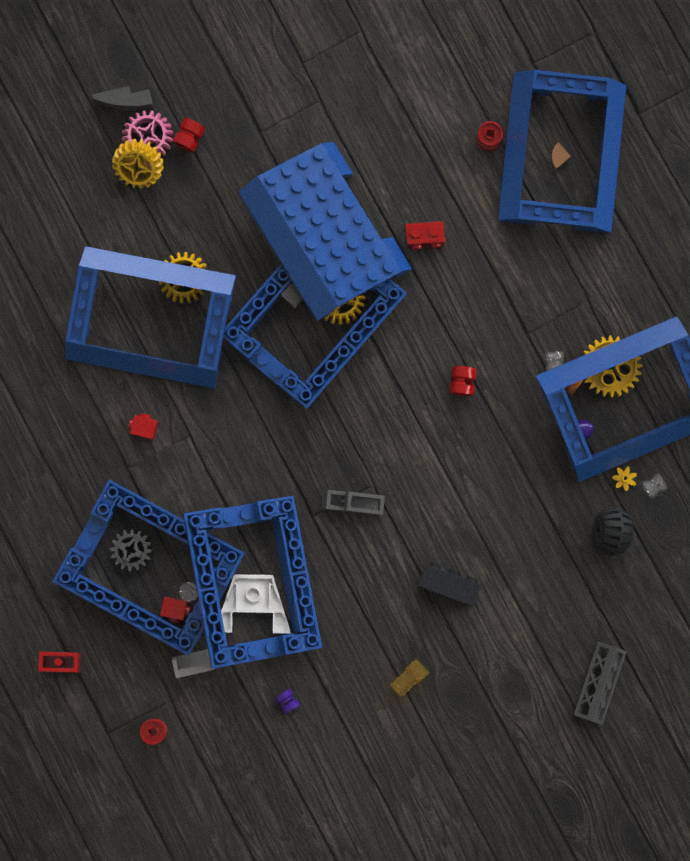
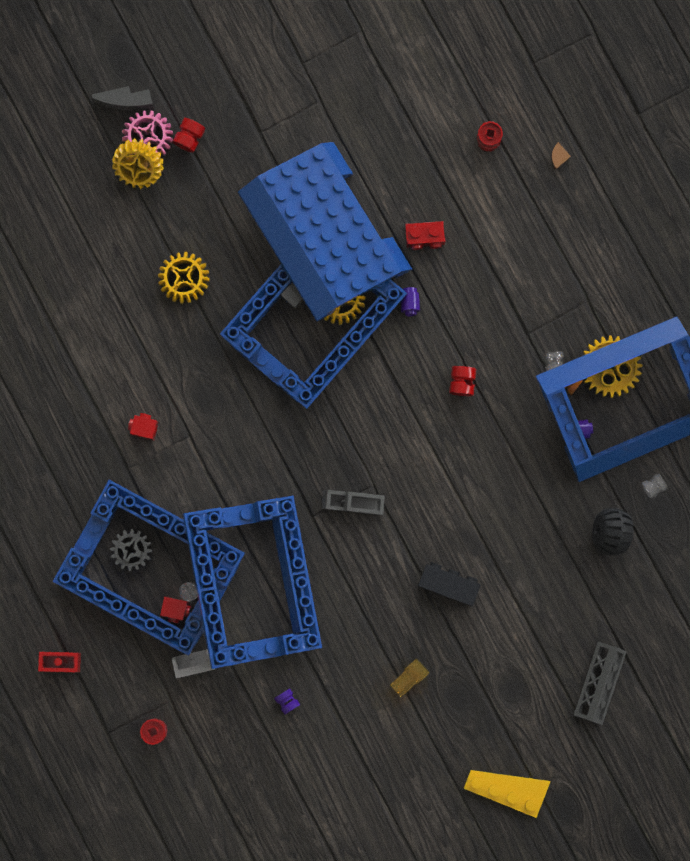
blue slope [65,246,236,388] -> none
white wing [221,574,290,634] -> none
blue slope [498,70,626,233] -> none
yellow plant [612,466,637,491] -> none
none -> dark purple brick [401,287,420,317]
none -> yellow wing [464,770,551,818]

